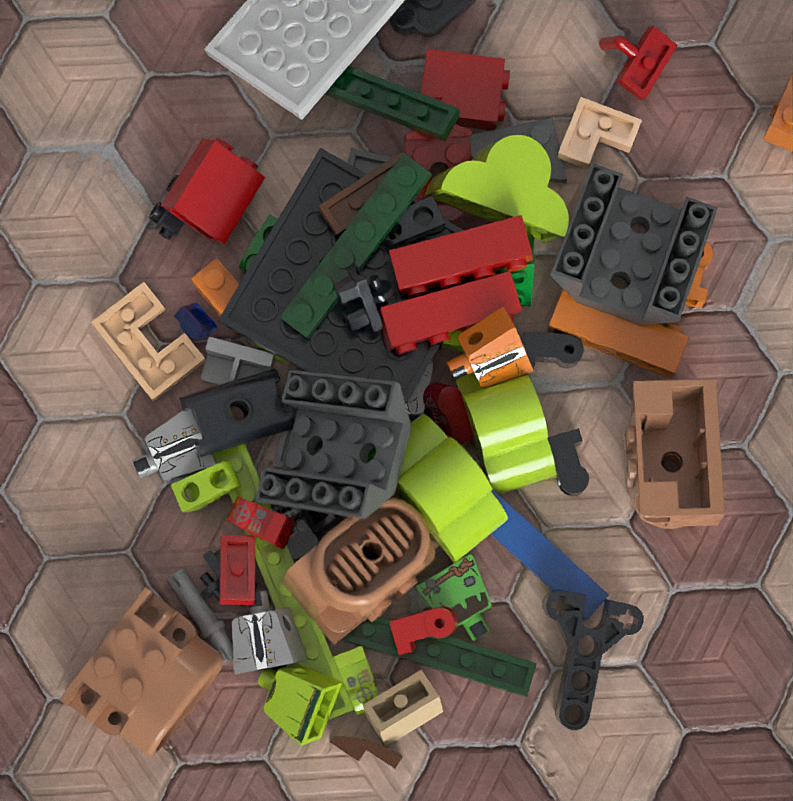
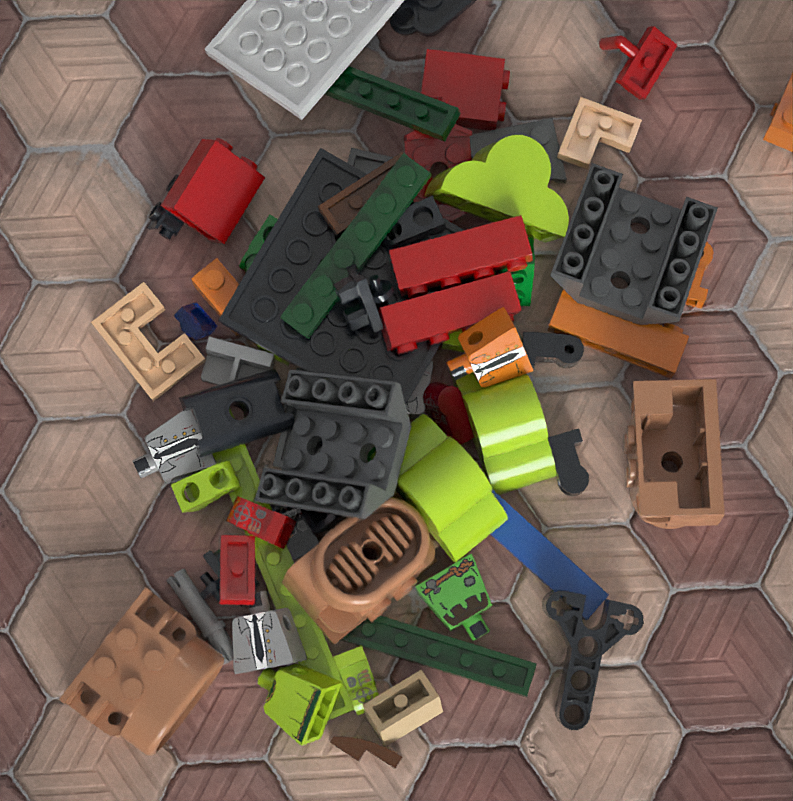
red leg [389,606,458,655] -> none

